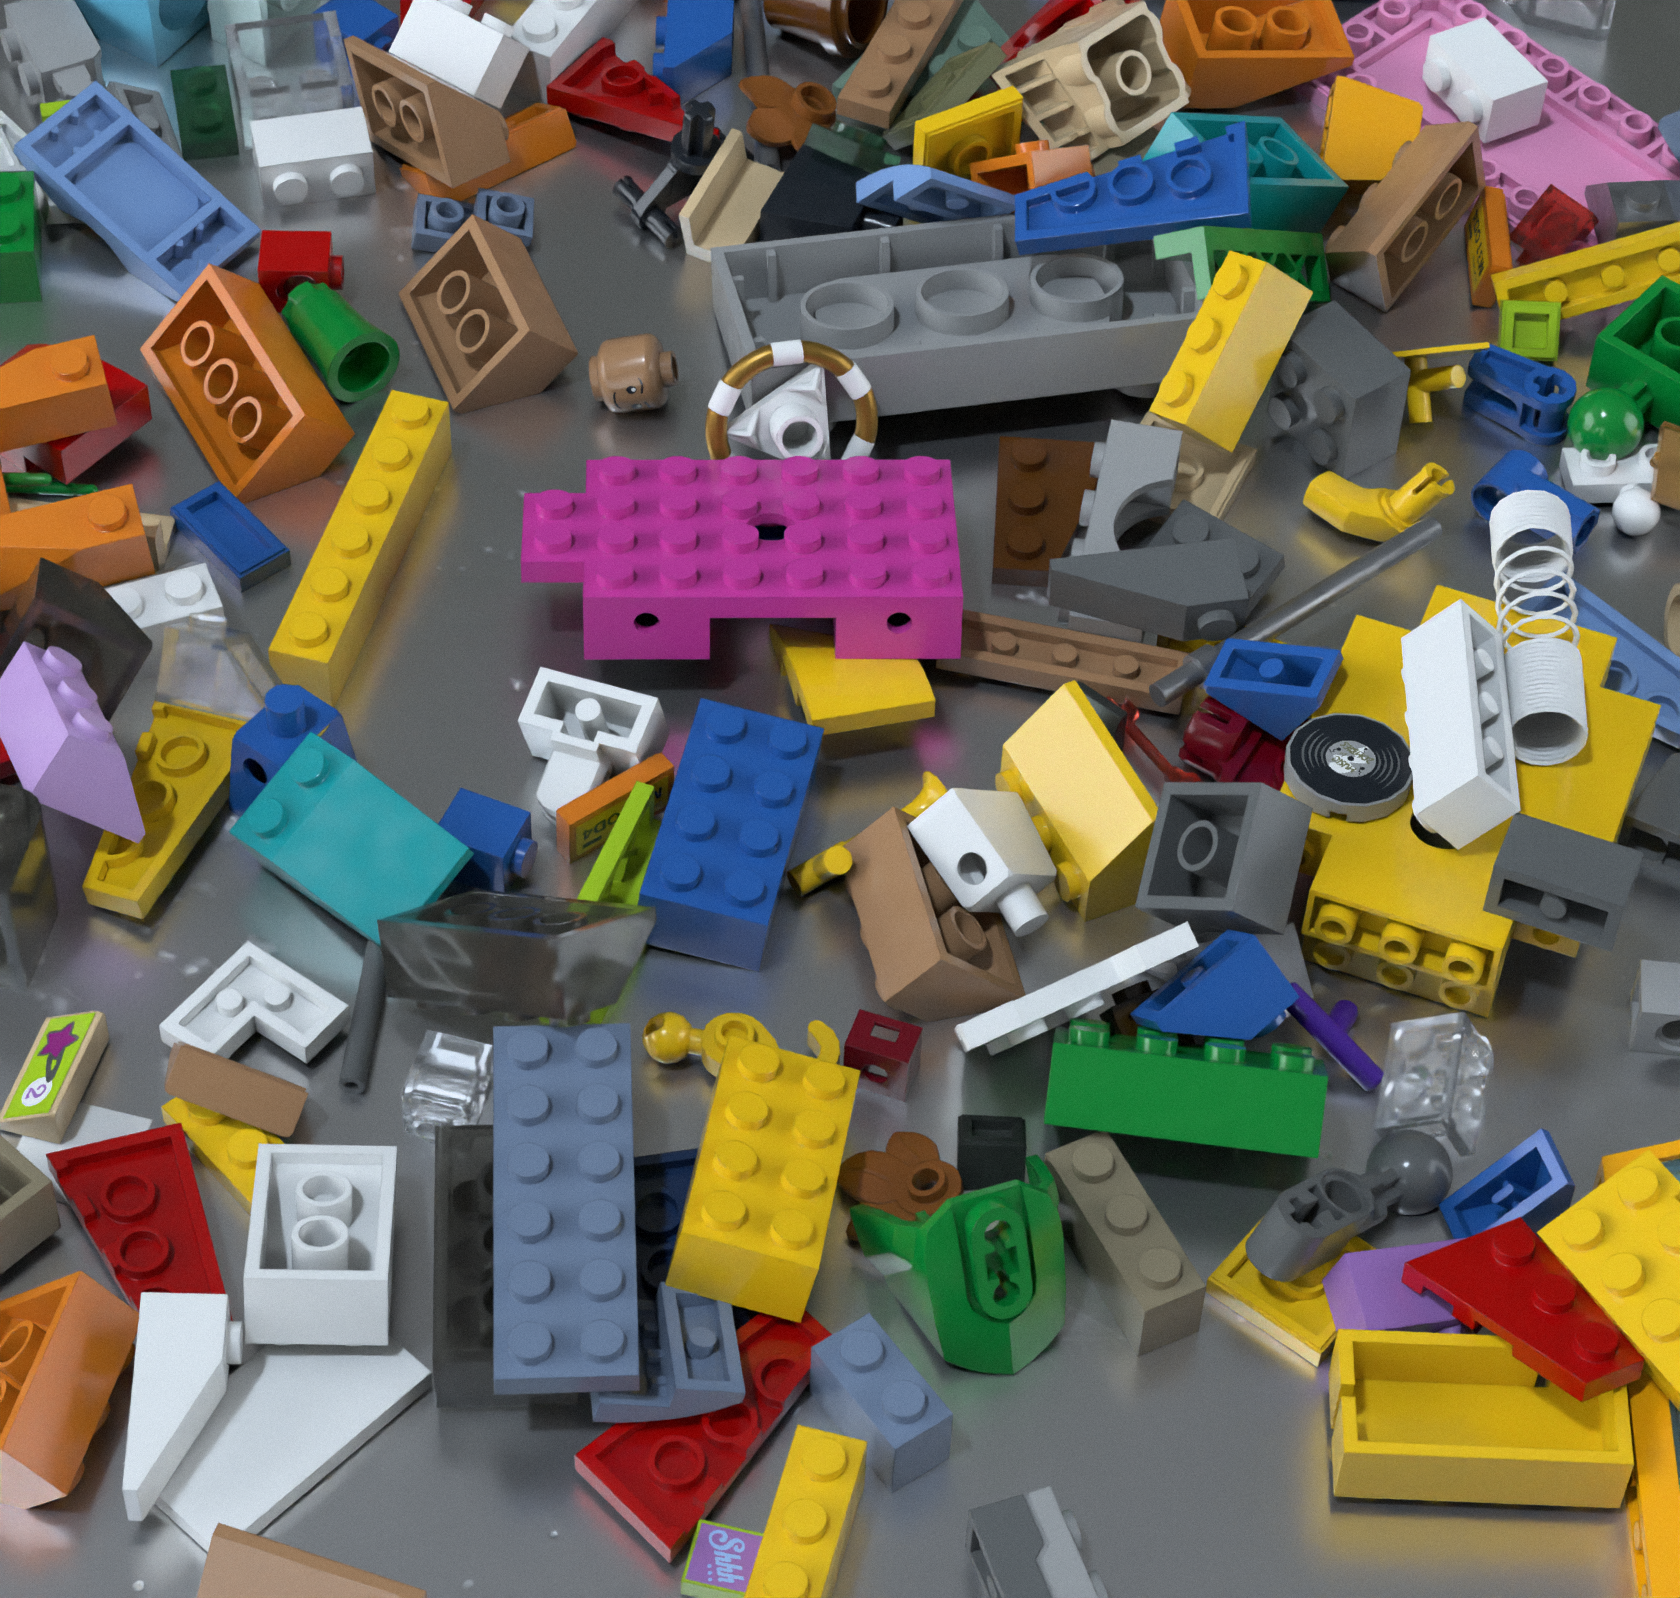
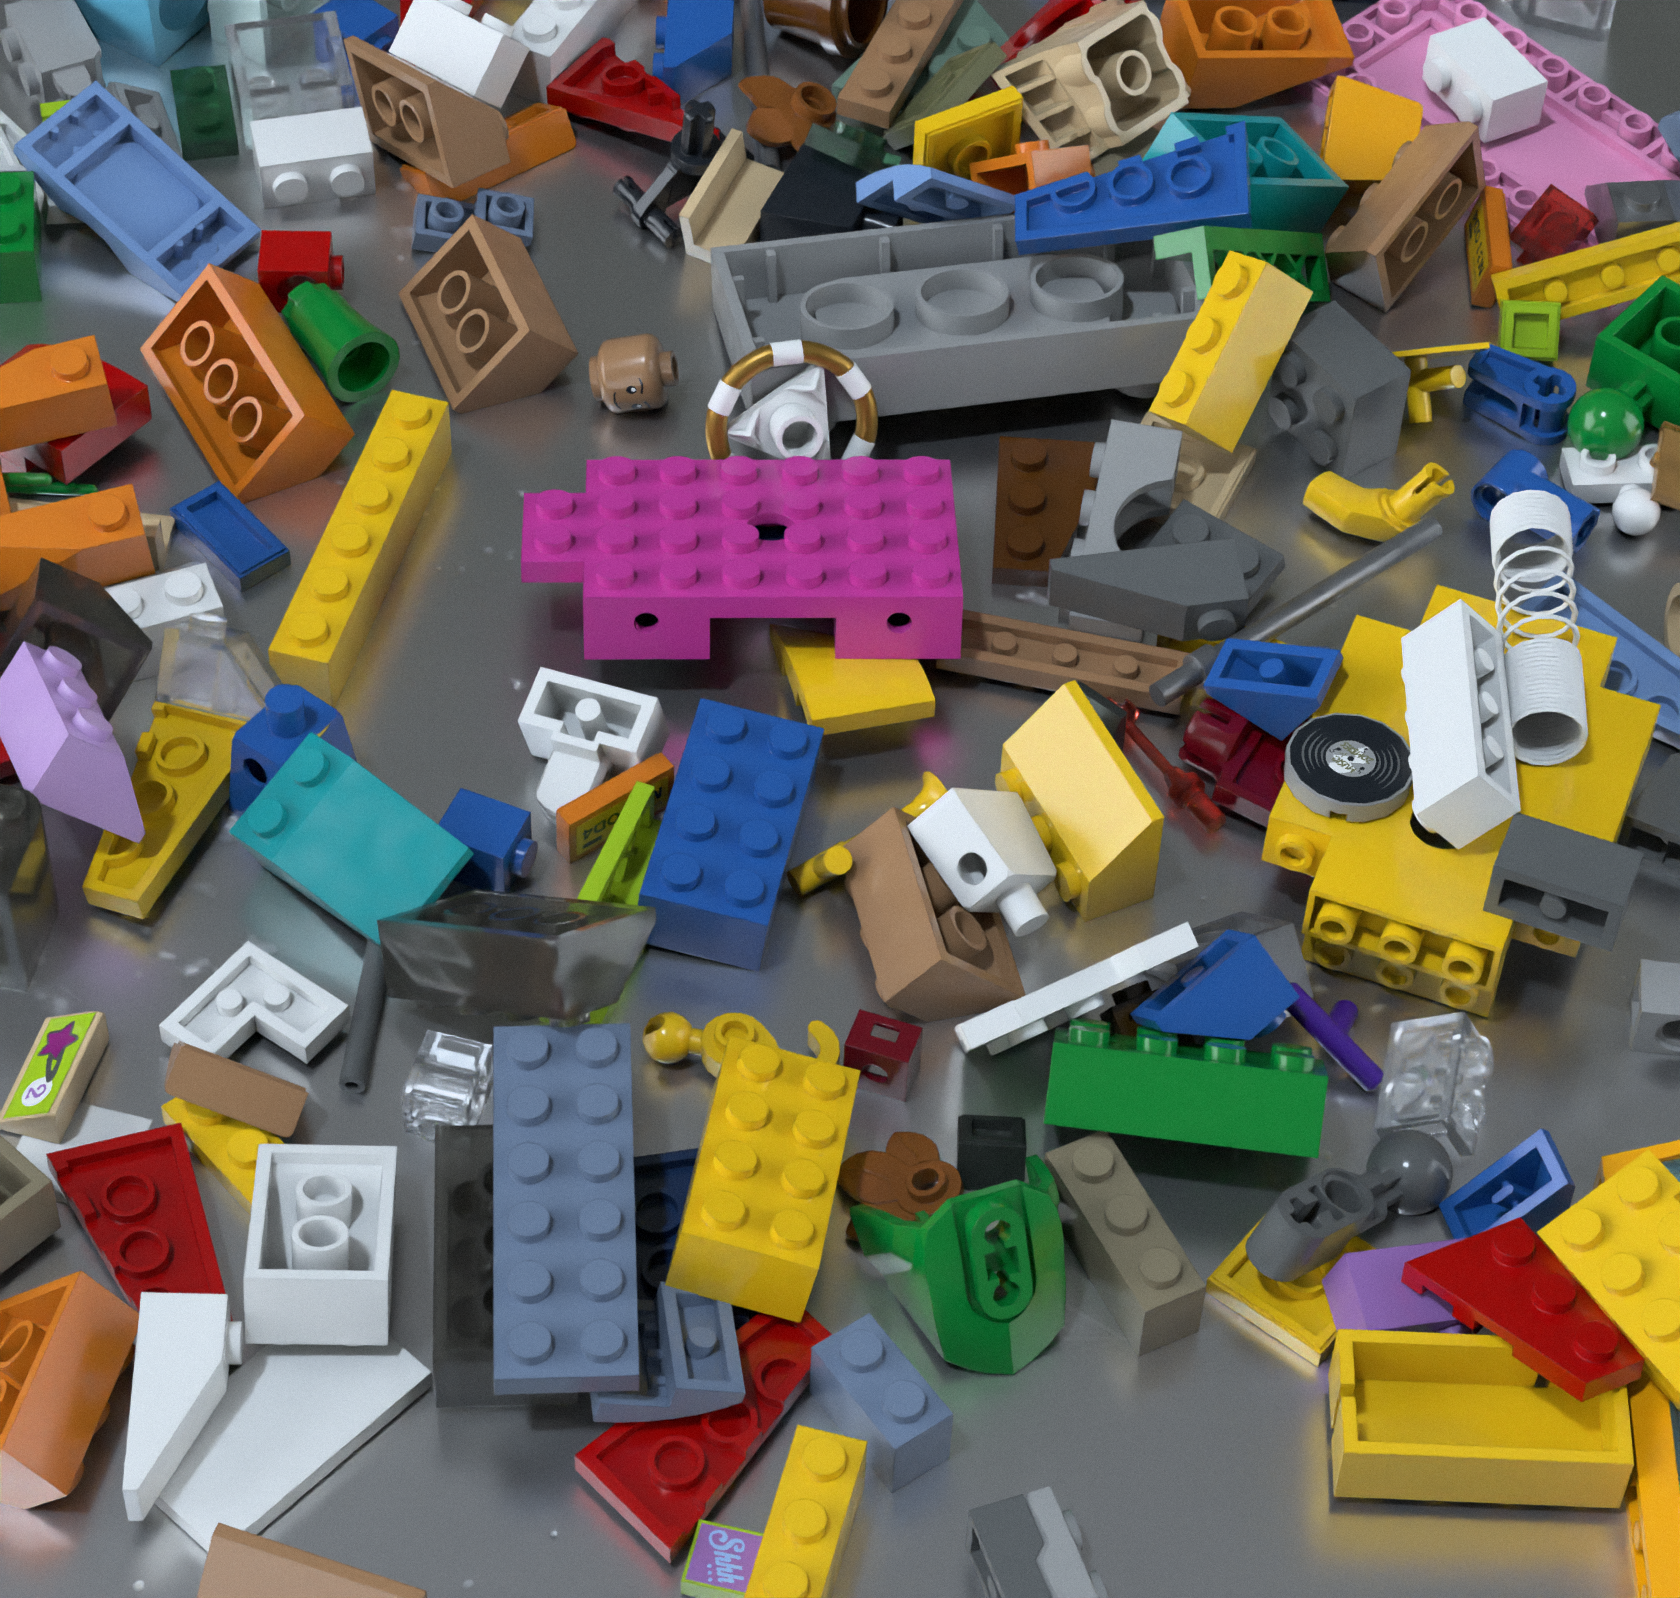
dark grey brick [1135,782,1313,935] -> none

